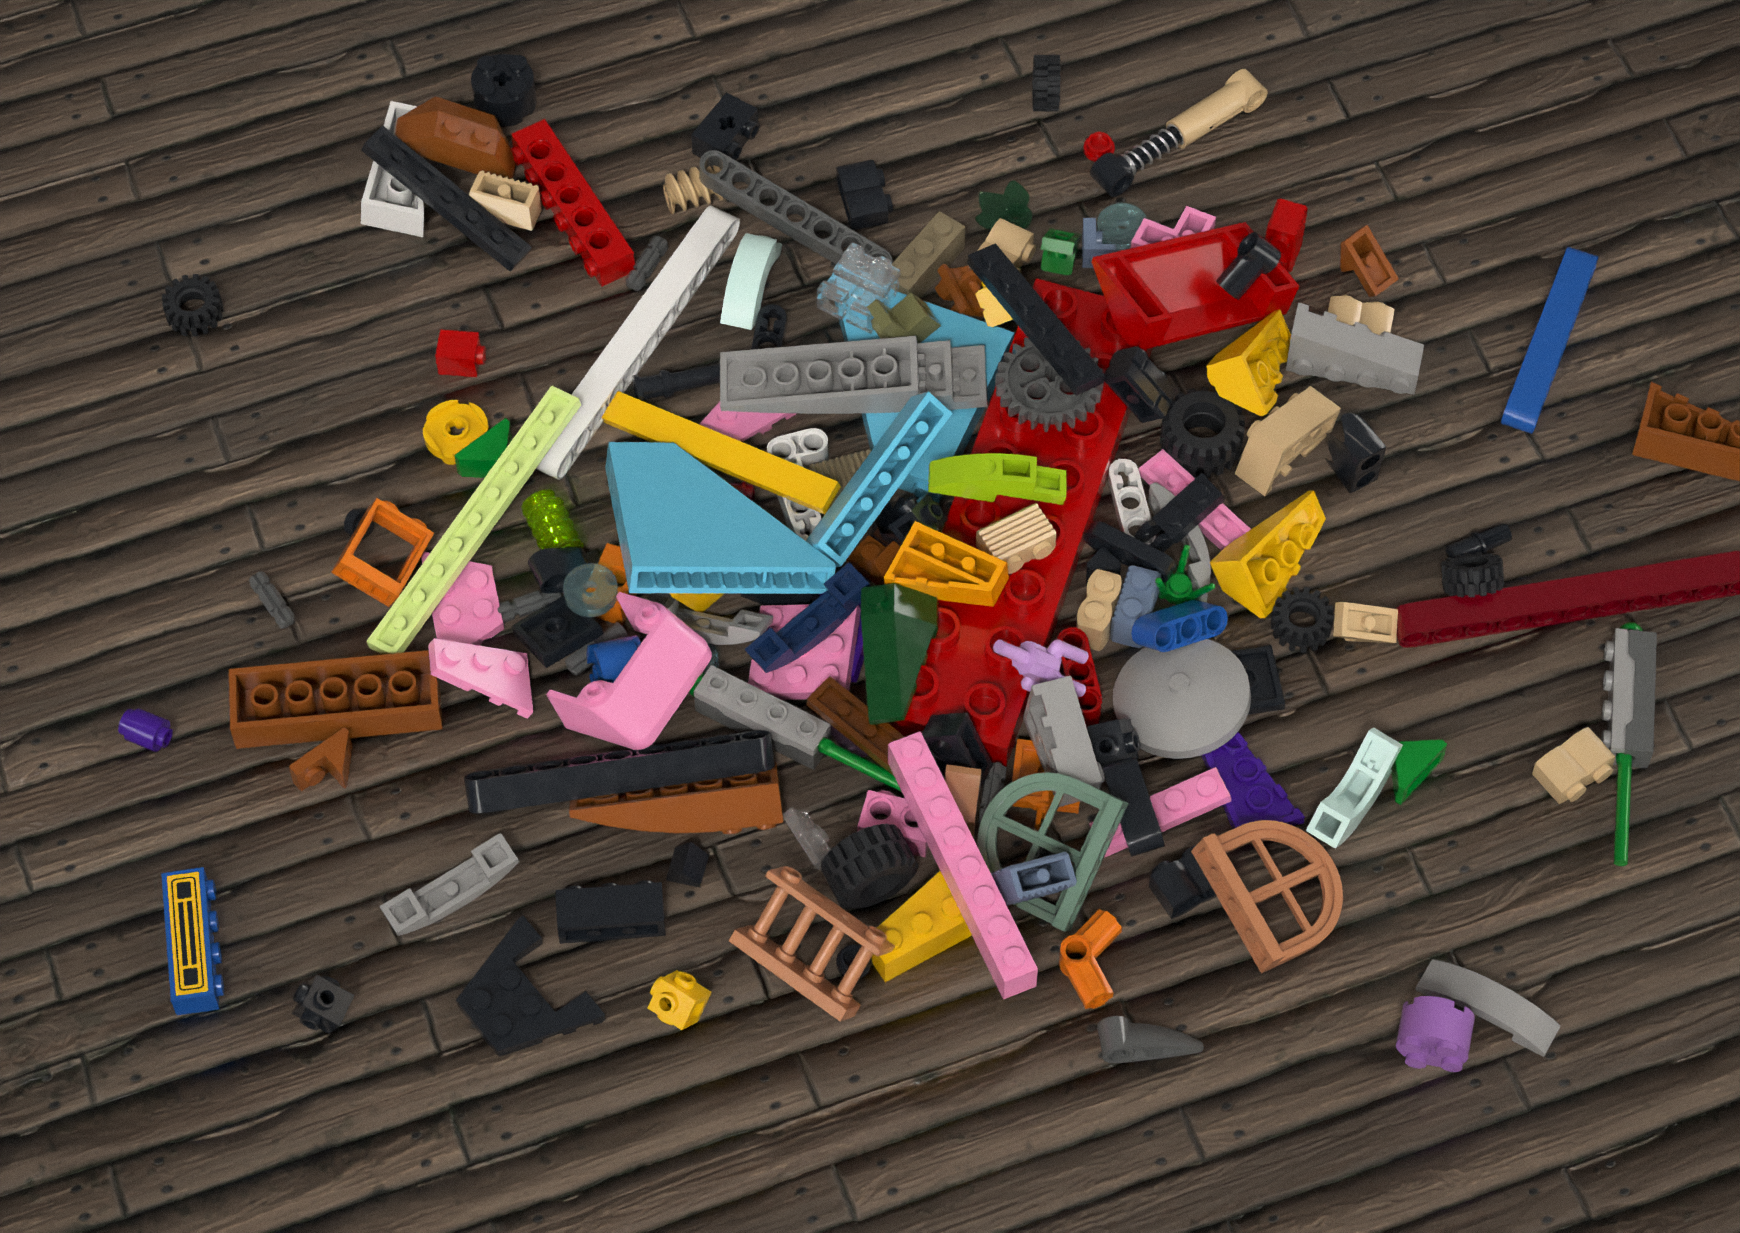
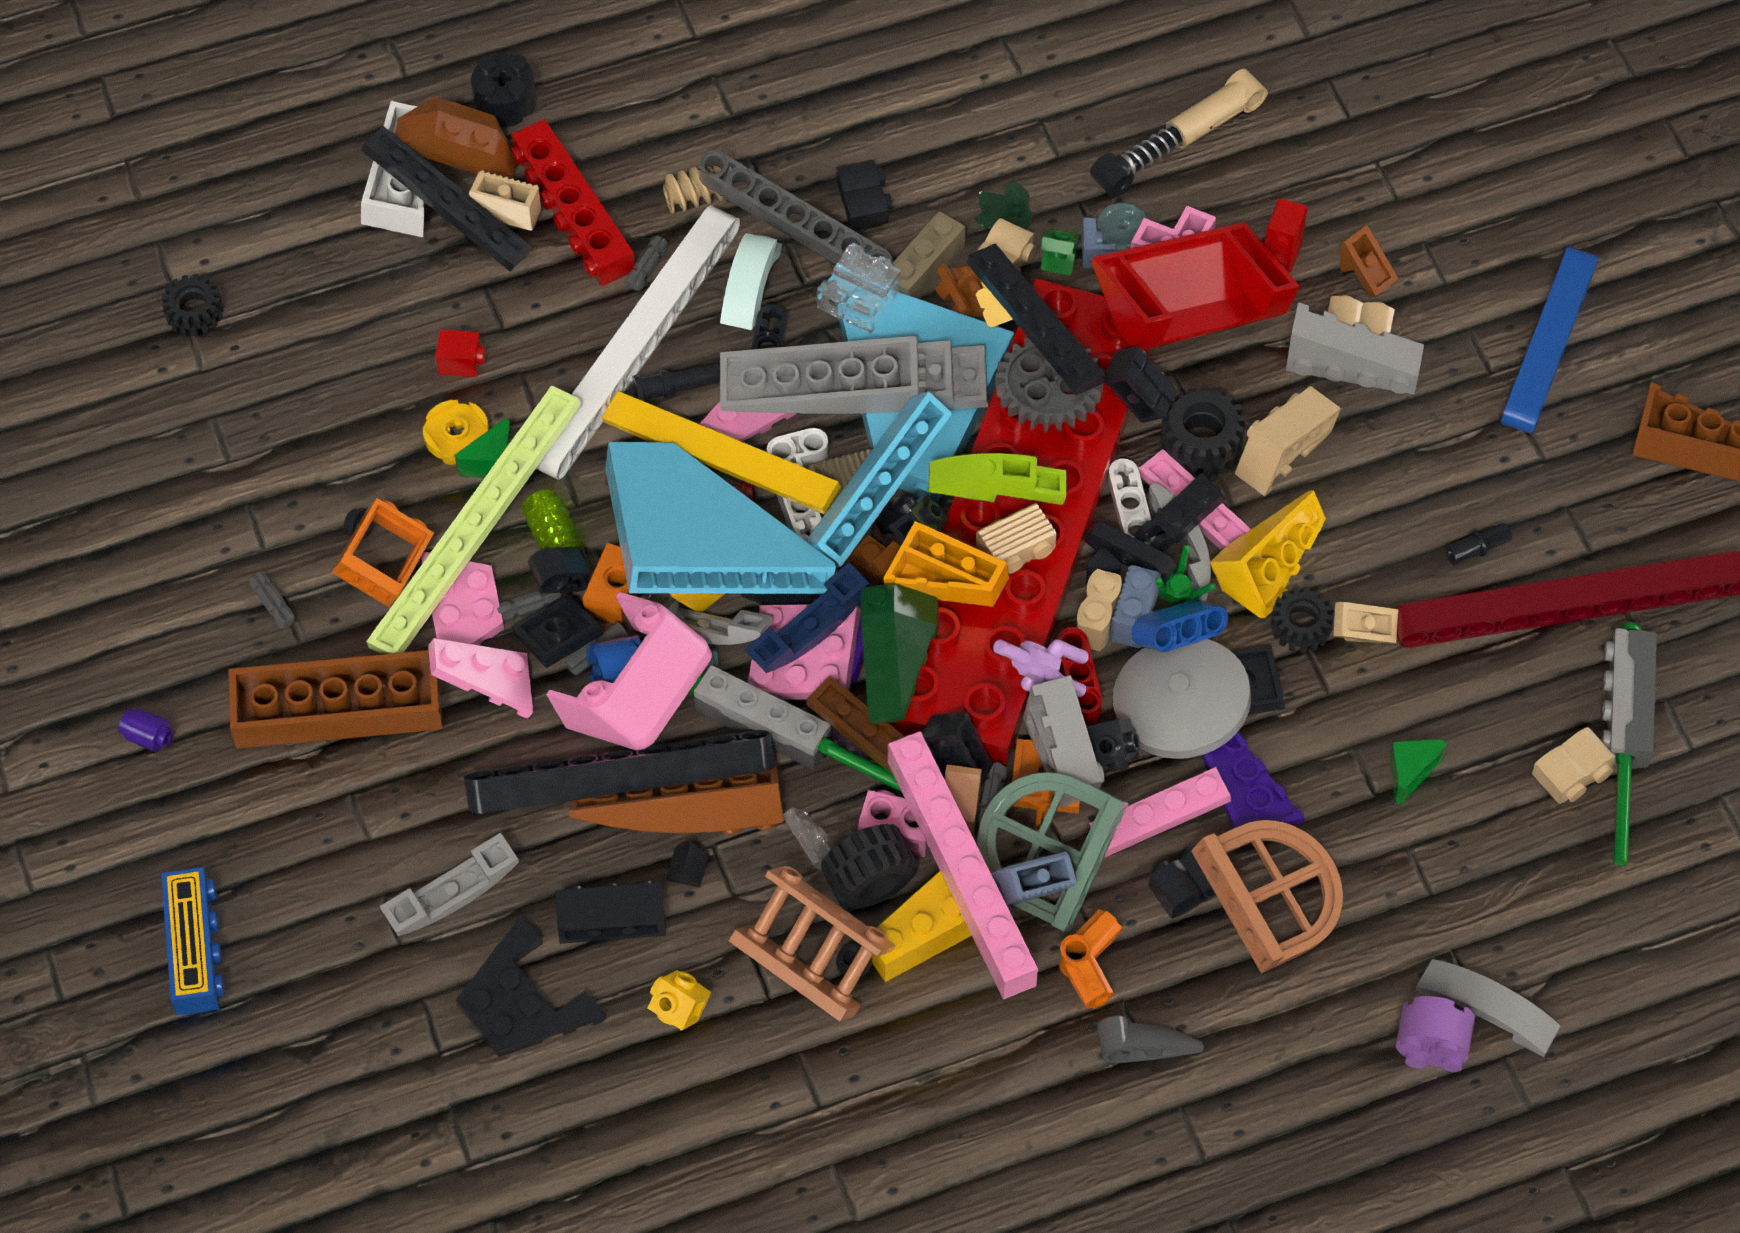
dark orange slope [288,727,353,791] -> none
black brick [292,975,355,1034] -> none
clear light blue piece [563,563,618,617] -> none
black brick [691,92,760,160] -> none
olive brick [867,293,941,343] -> none
black tyre [1032,55,1061,112] -> none
red plate [1083,132,1115,162] -> none
black beam [1102,756,1165,857] -> none
yellow wedge [1206,309,1291,416] -> none
black piece [1216,232,1281,300] -> none
light aqua arch [1306,727,1403,849] -> none
black piece [1325,413,1386,493] -> none
black tyre [1441,552,1504,597] -> none

